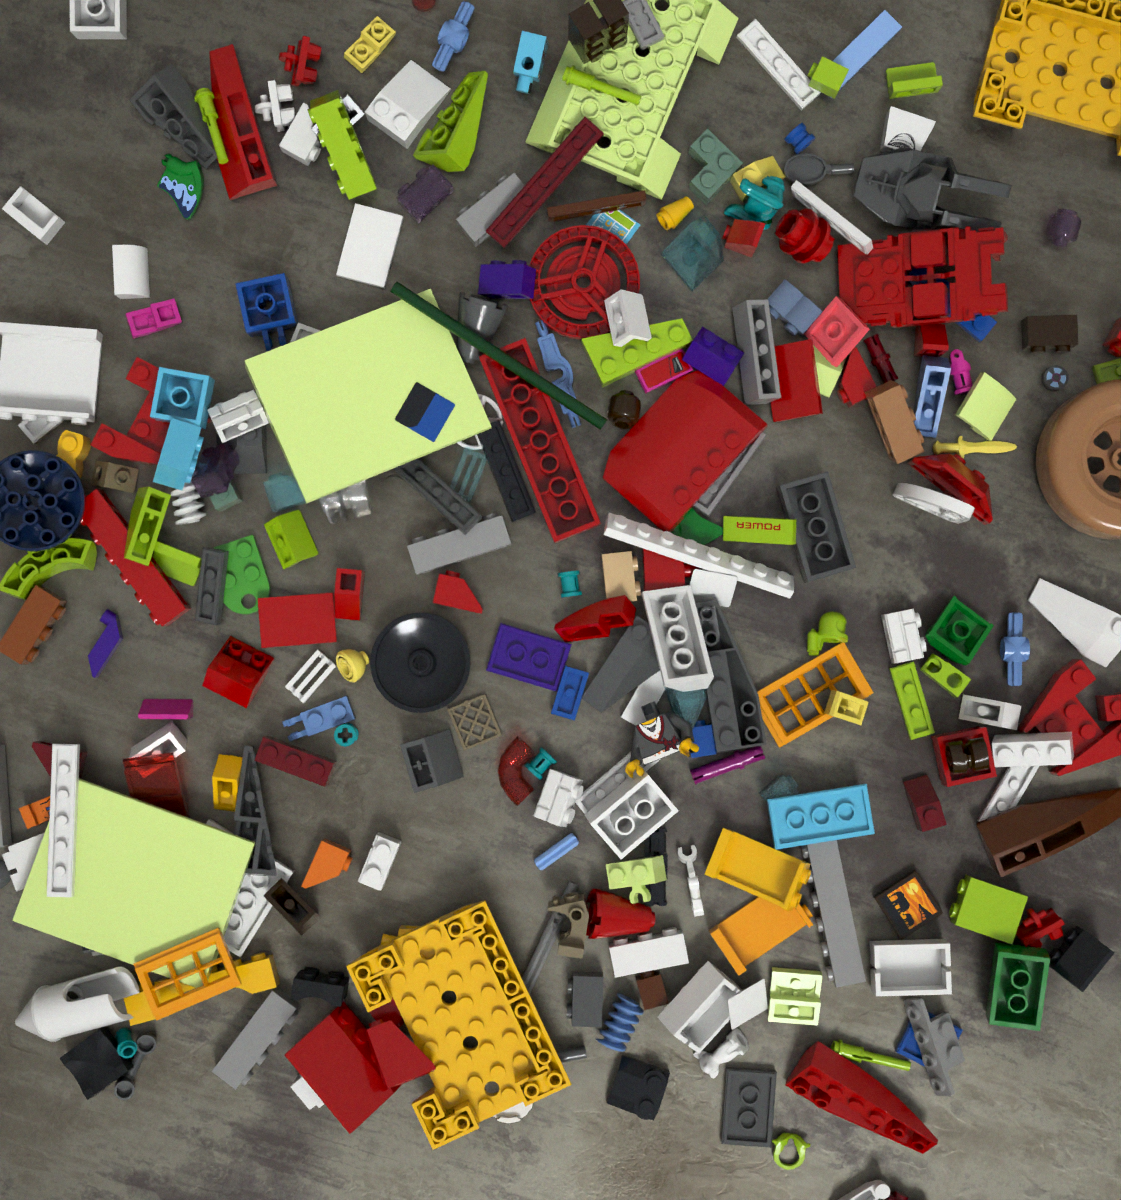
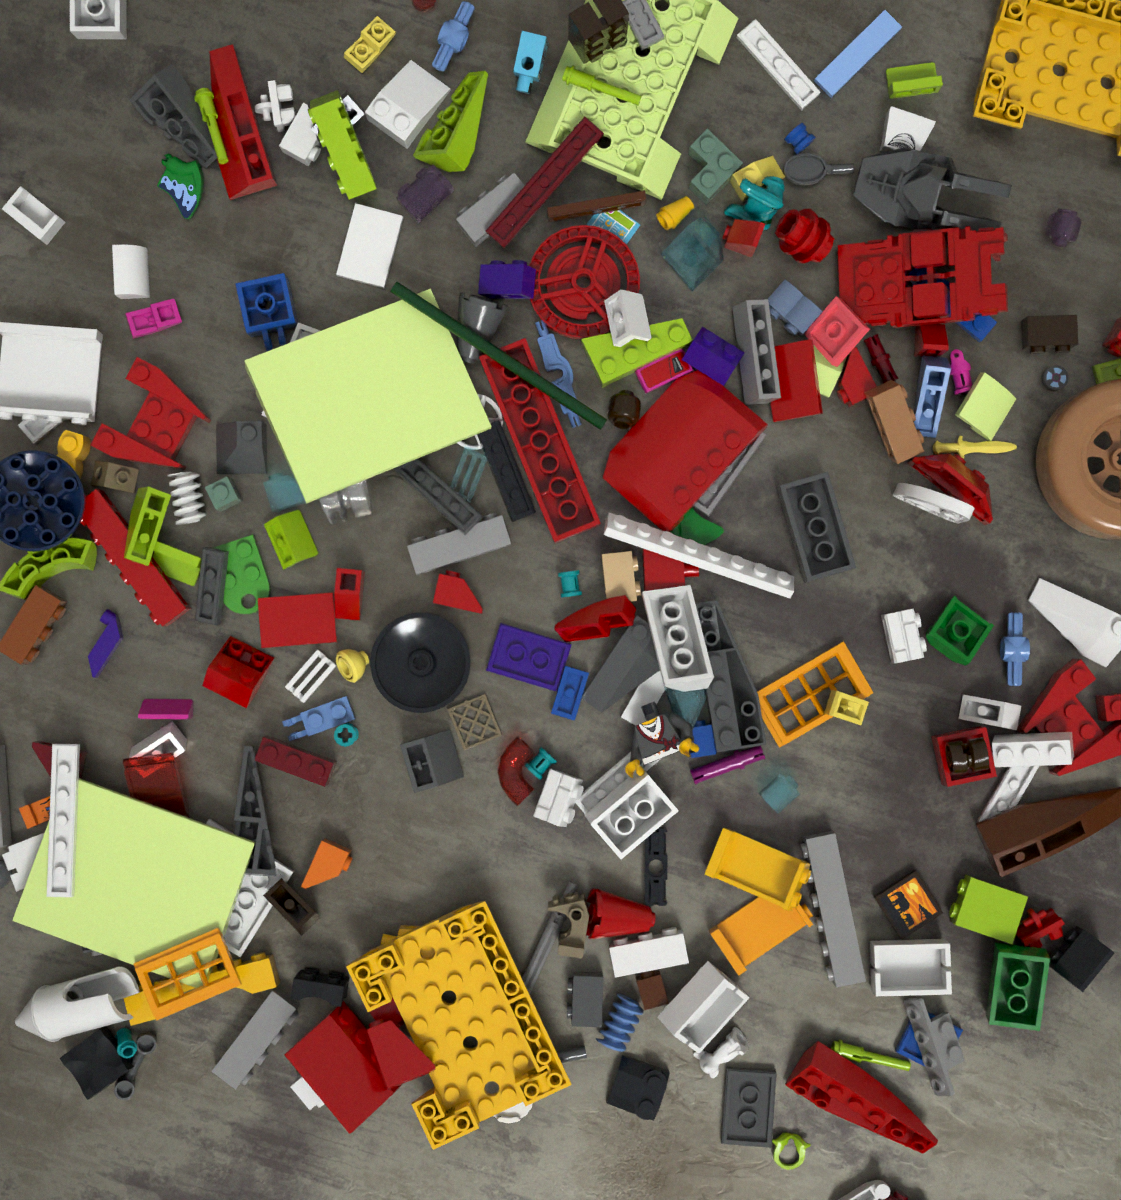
medium azure brick [150,367,215,429] -> none
medium azure brick [153,418,204,490] -> none
clear purple brick [191,443,239,498] -> none
white brick [207,390,269,443] -> none
yellow slope [212,754,243,812] -> none
red hips [279,36,322,87] -> none
white brick [358,832,402,891] -> none
sticker [395,382,455,442] -> none
light blue axle [534,833,579,870] -> none
yellowish green brick [606,855,667,904] -> none
white piece [678,845,704,917] -> none
white sticker [690,569,738,607] -> none
lime tile [723,515,796,545] -> none
white sticker [728,979,768,1030] -> none
medium azure tile [766,784,875,850] -> none
yellowish green slope [768,967,822,1025] -> none
white tile [791,180,873,255] -> none
lime brick [807,56,849,99] -> none
lime piece [807,611,848,656] -> none
lime tile [889,661,935,740] -> none
dark red slope [903,775,947,832] -> none
lime leg [920,653,971,698] -> none

